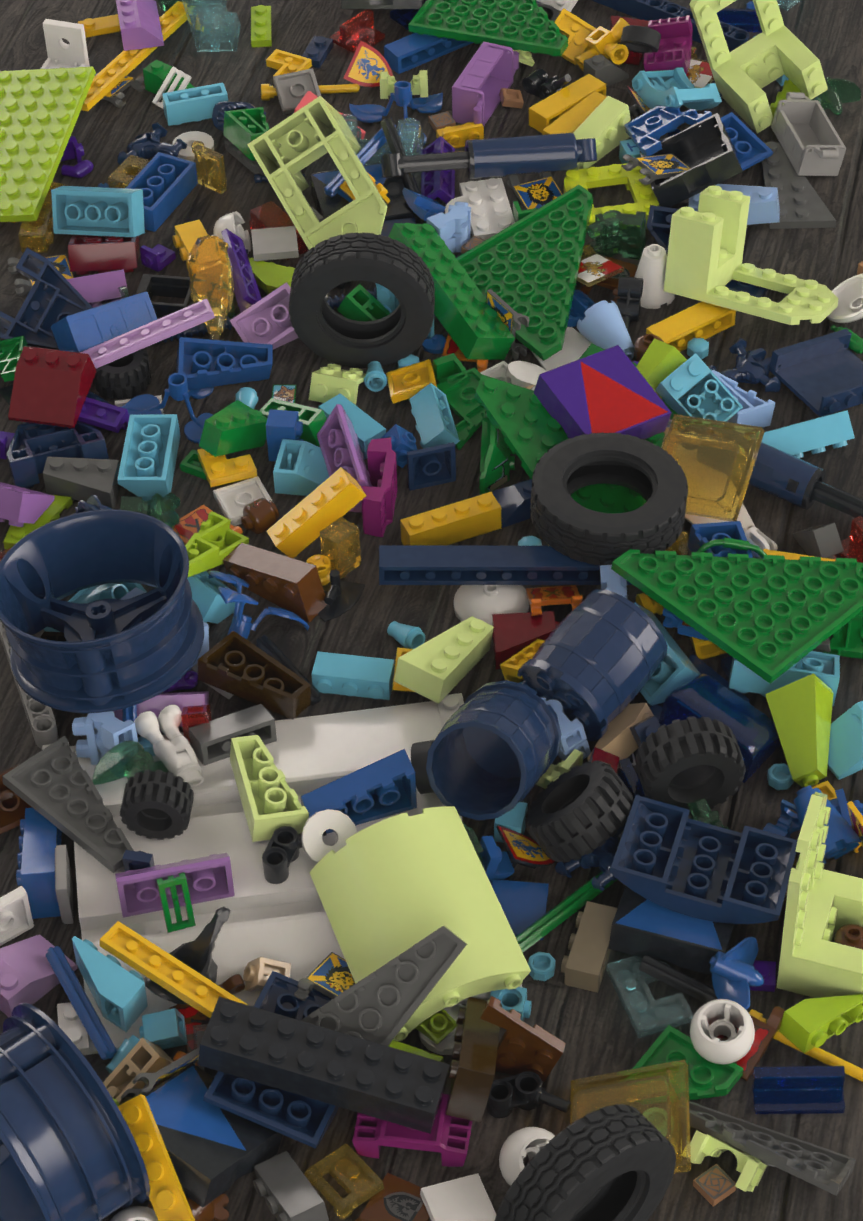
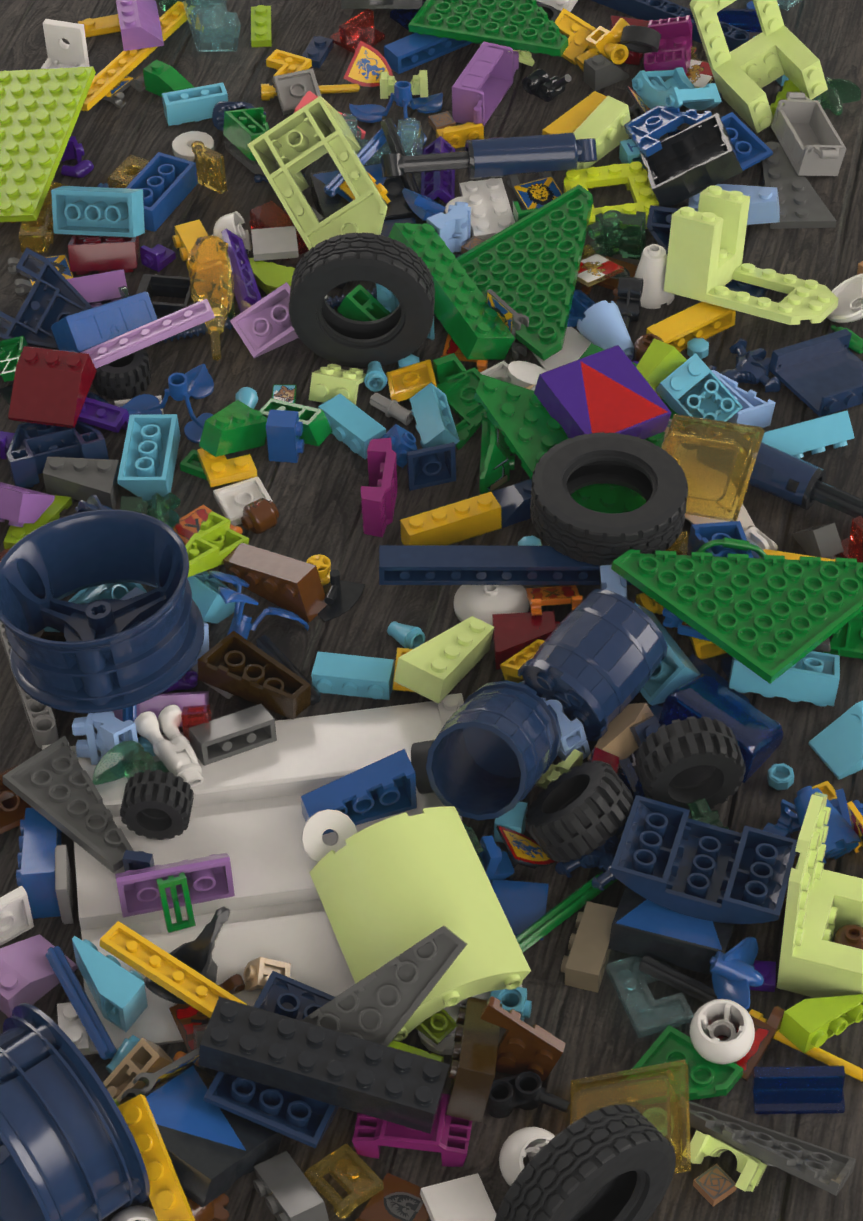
dark blue piece [117,122,187,167] -> none
medium azure brick [139,1008,187,1050] -> none
white tile [152,66,192,109] -> none
blue wedge [176,337,273,390] -> none
yellowish green wedge [230,735,309,842] -> none
black beam [262,826,327,884] -> none
yellow brick [267,467,366,558] -> none
medium azure slope [273,439,329,496] -> none
flag [294,952,355,1001] -> none
medium lavender slope [317,404,372,512] -> none
clear yellow brick [320,517,361,579] -> none
blue piece [422,334,446,354] -> none
medium nougat tile [499,88,524,109] -> none
medium azure tile [528,952,556,981] -> none
yellow brick [529,74,606,133] -> none
flag [621,154,691,185] -> none
lime slope [765,673,833,787] -> none
none -> light grey axle [369,393,414,425]

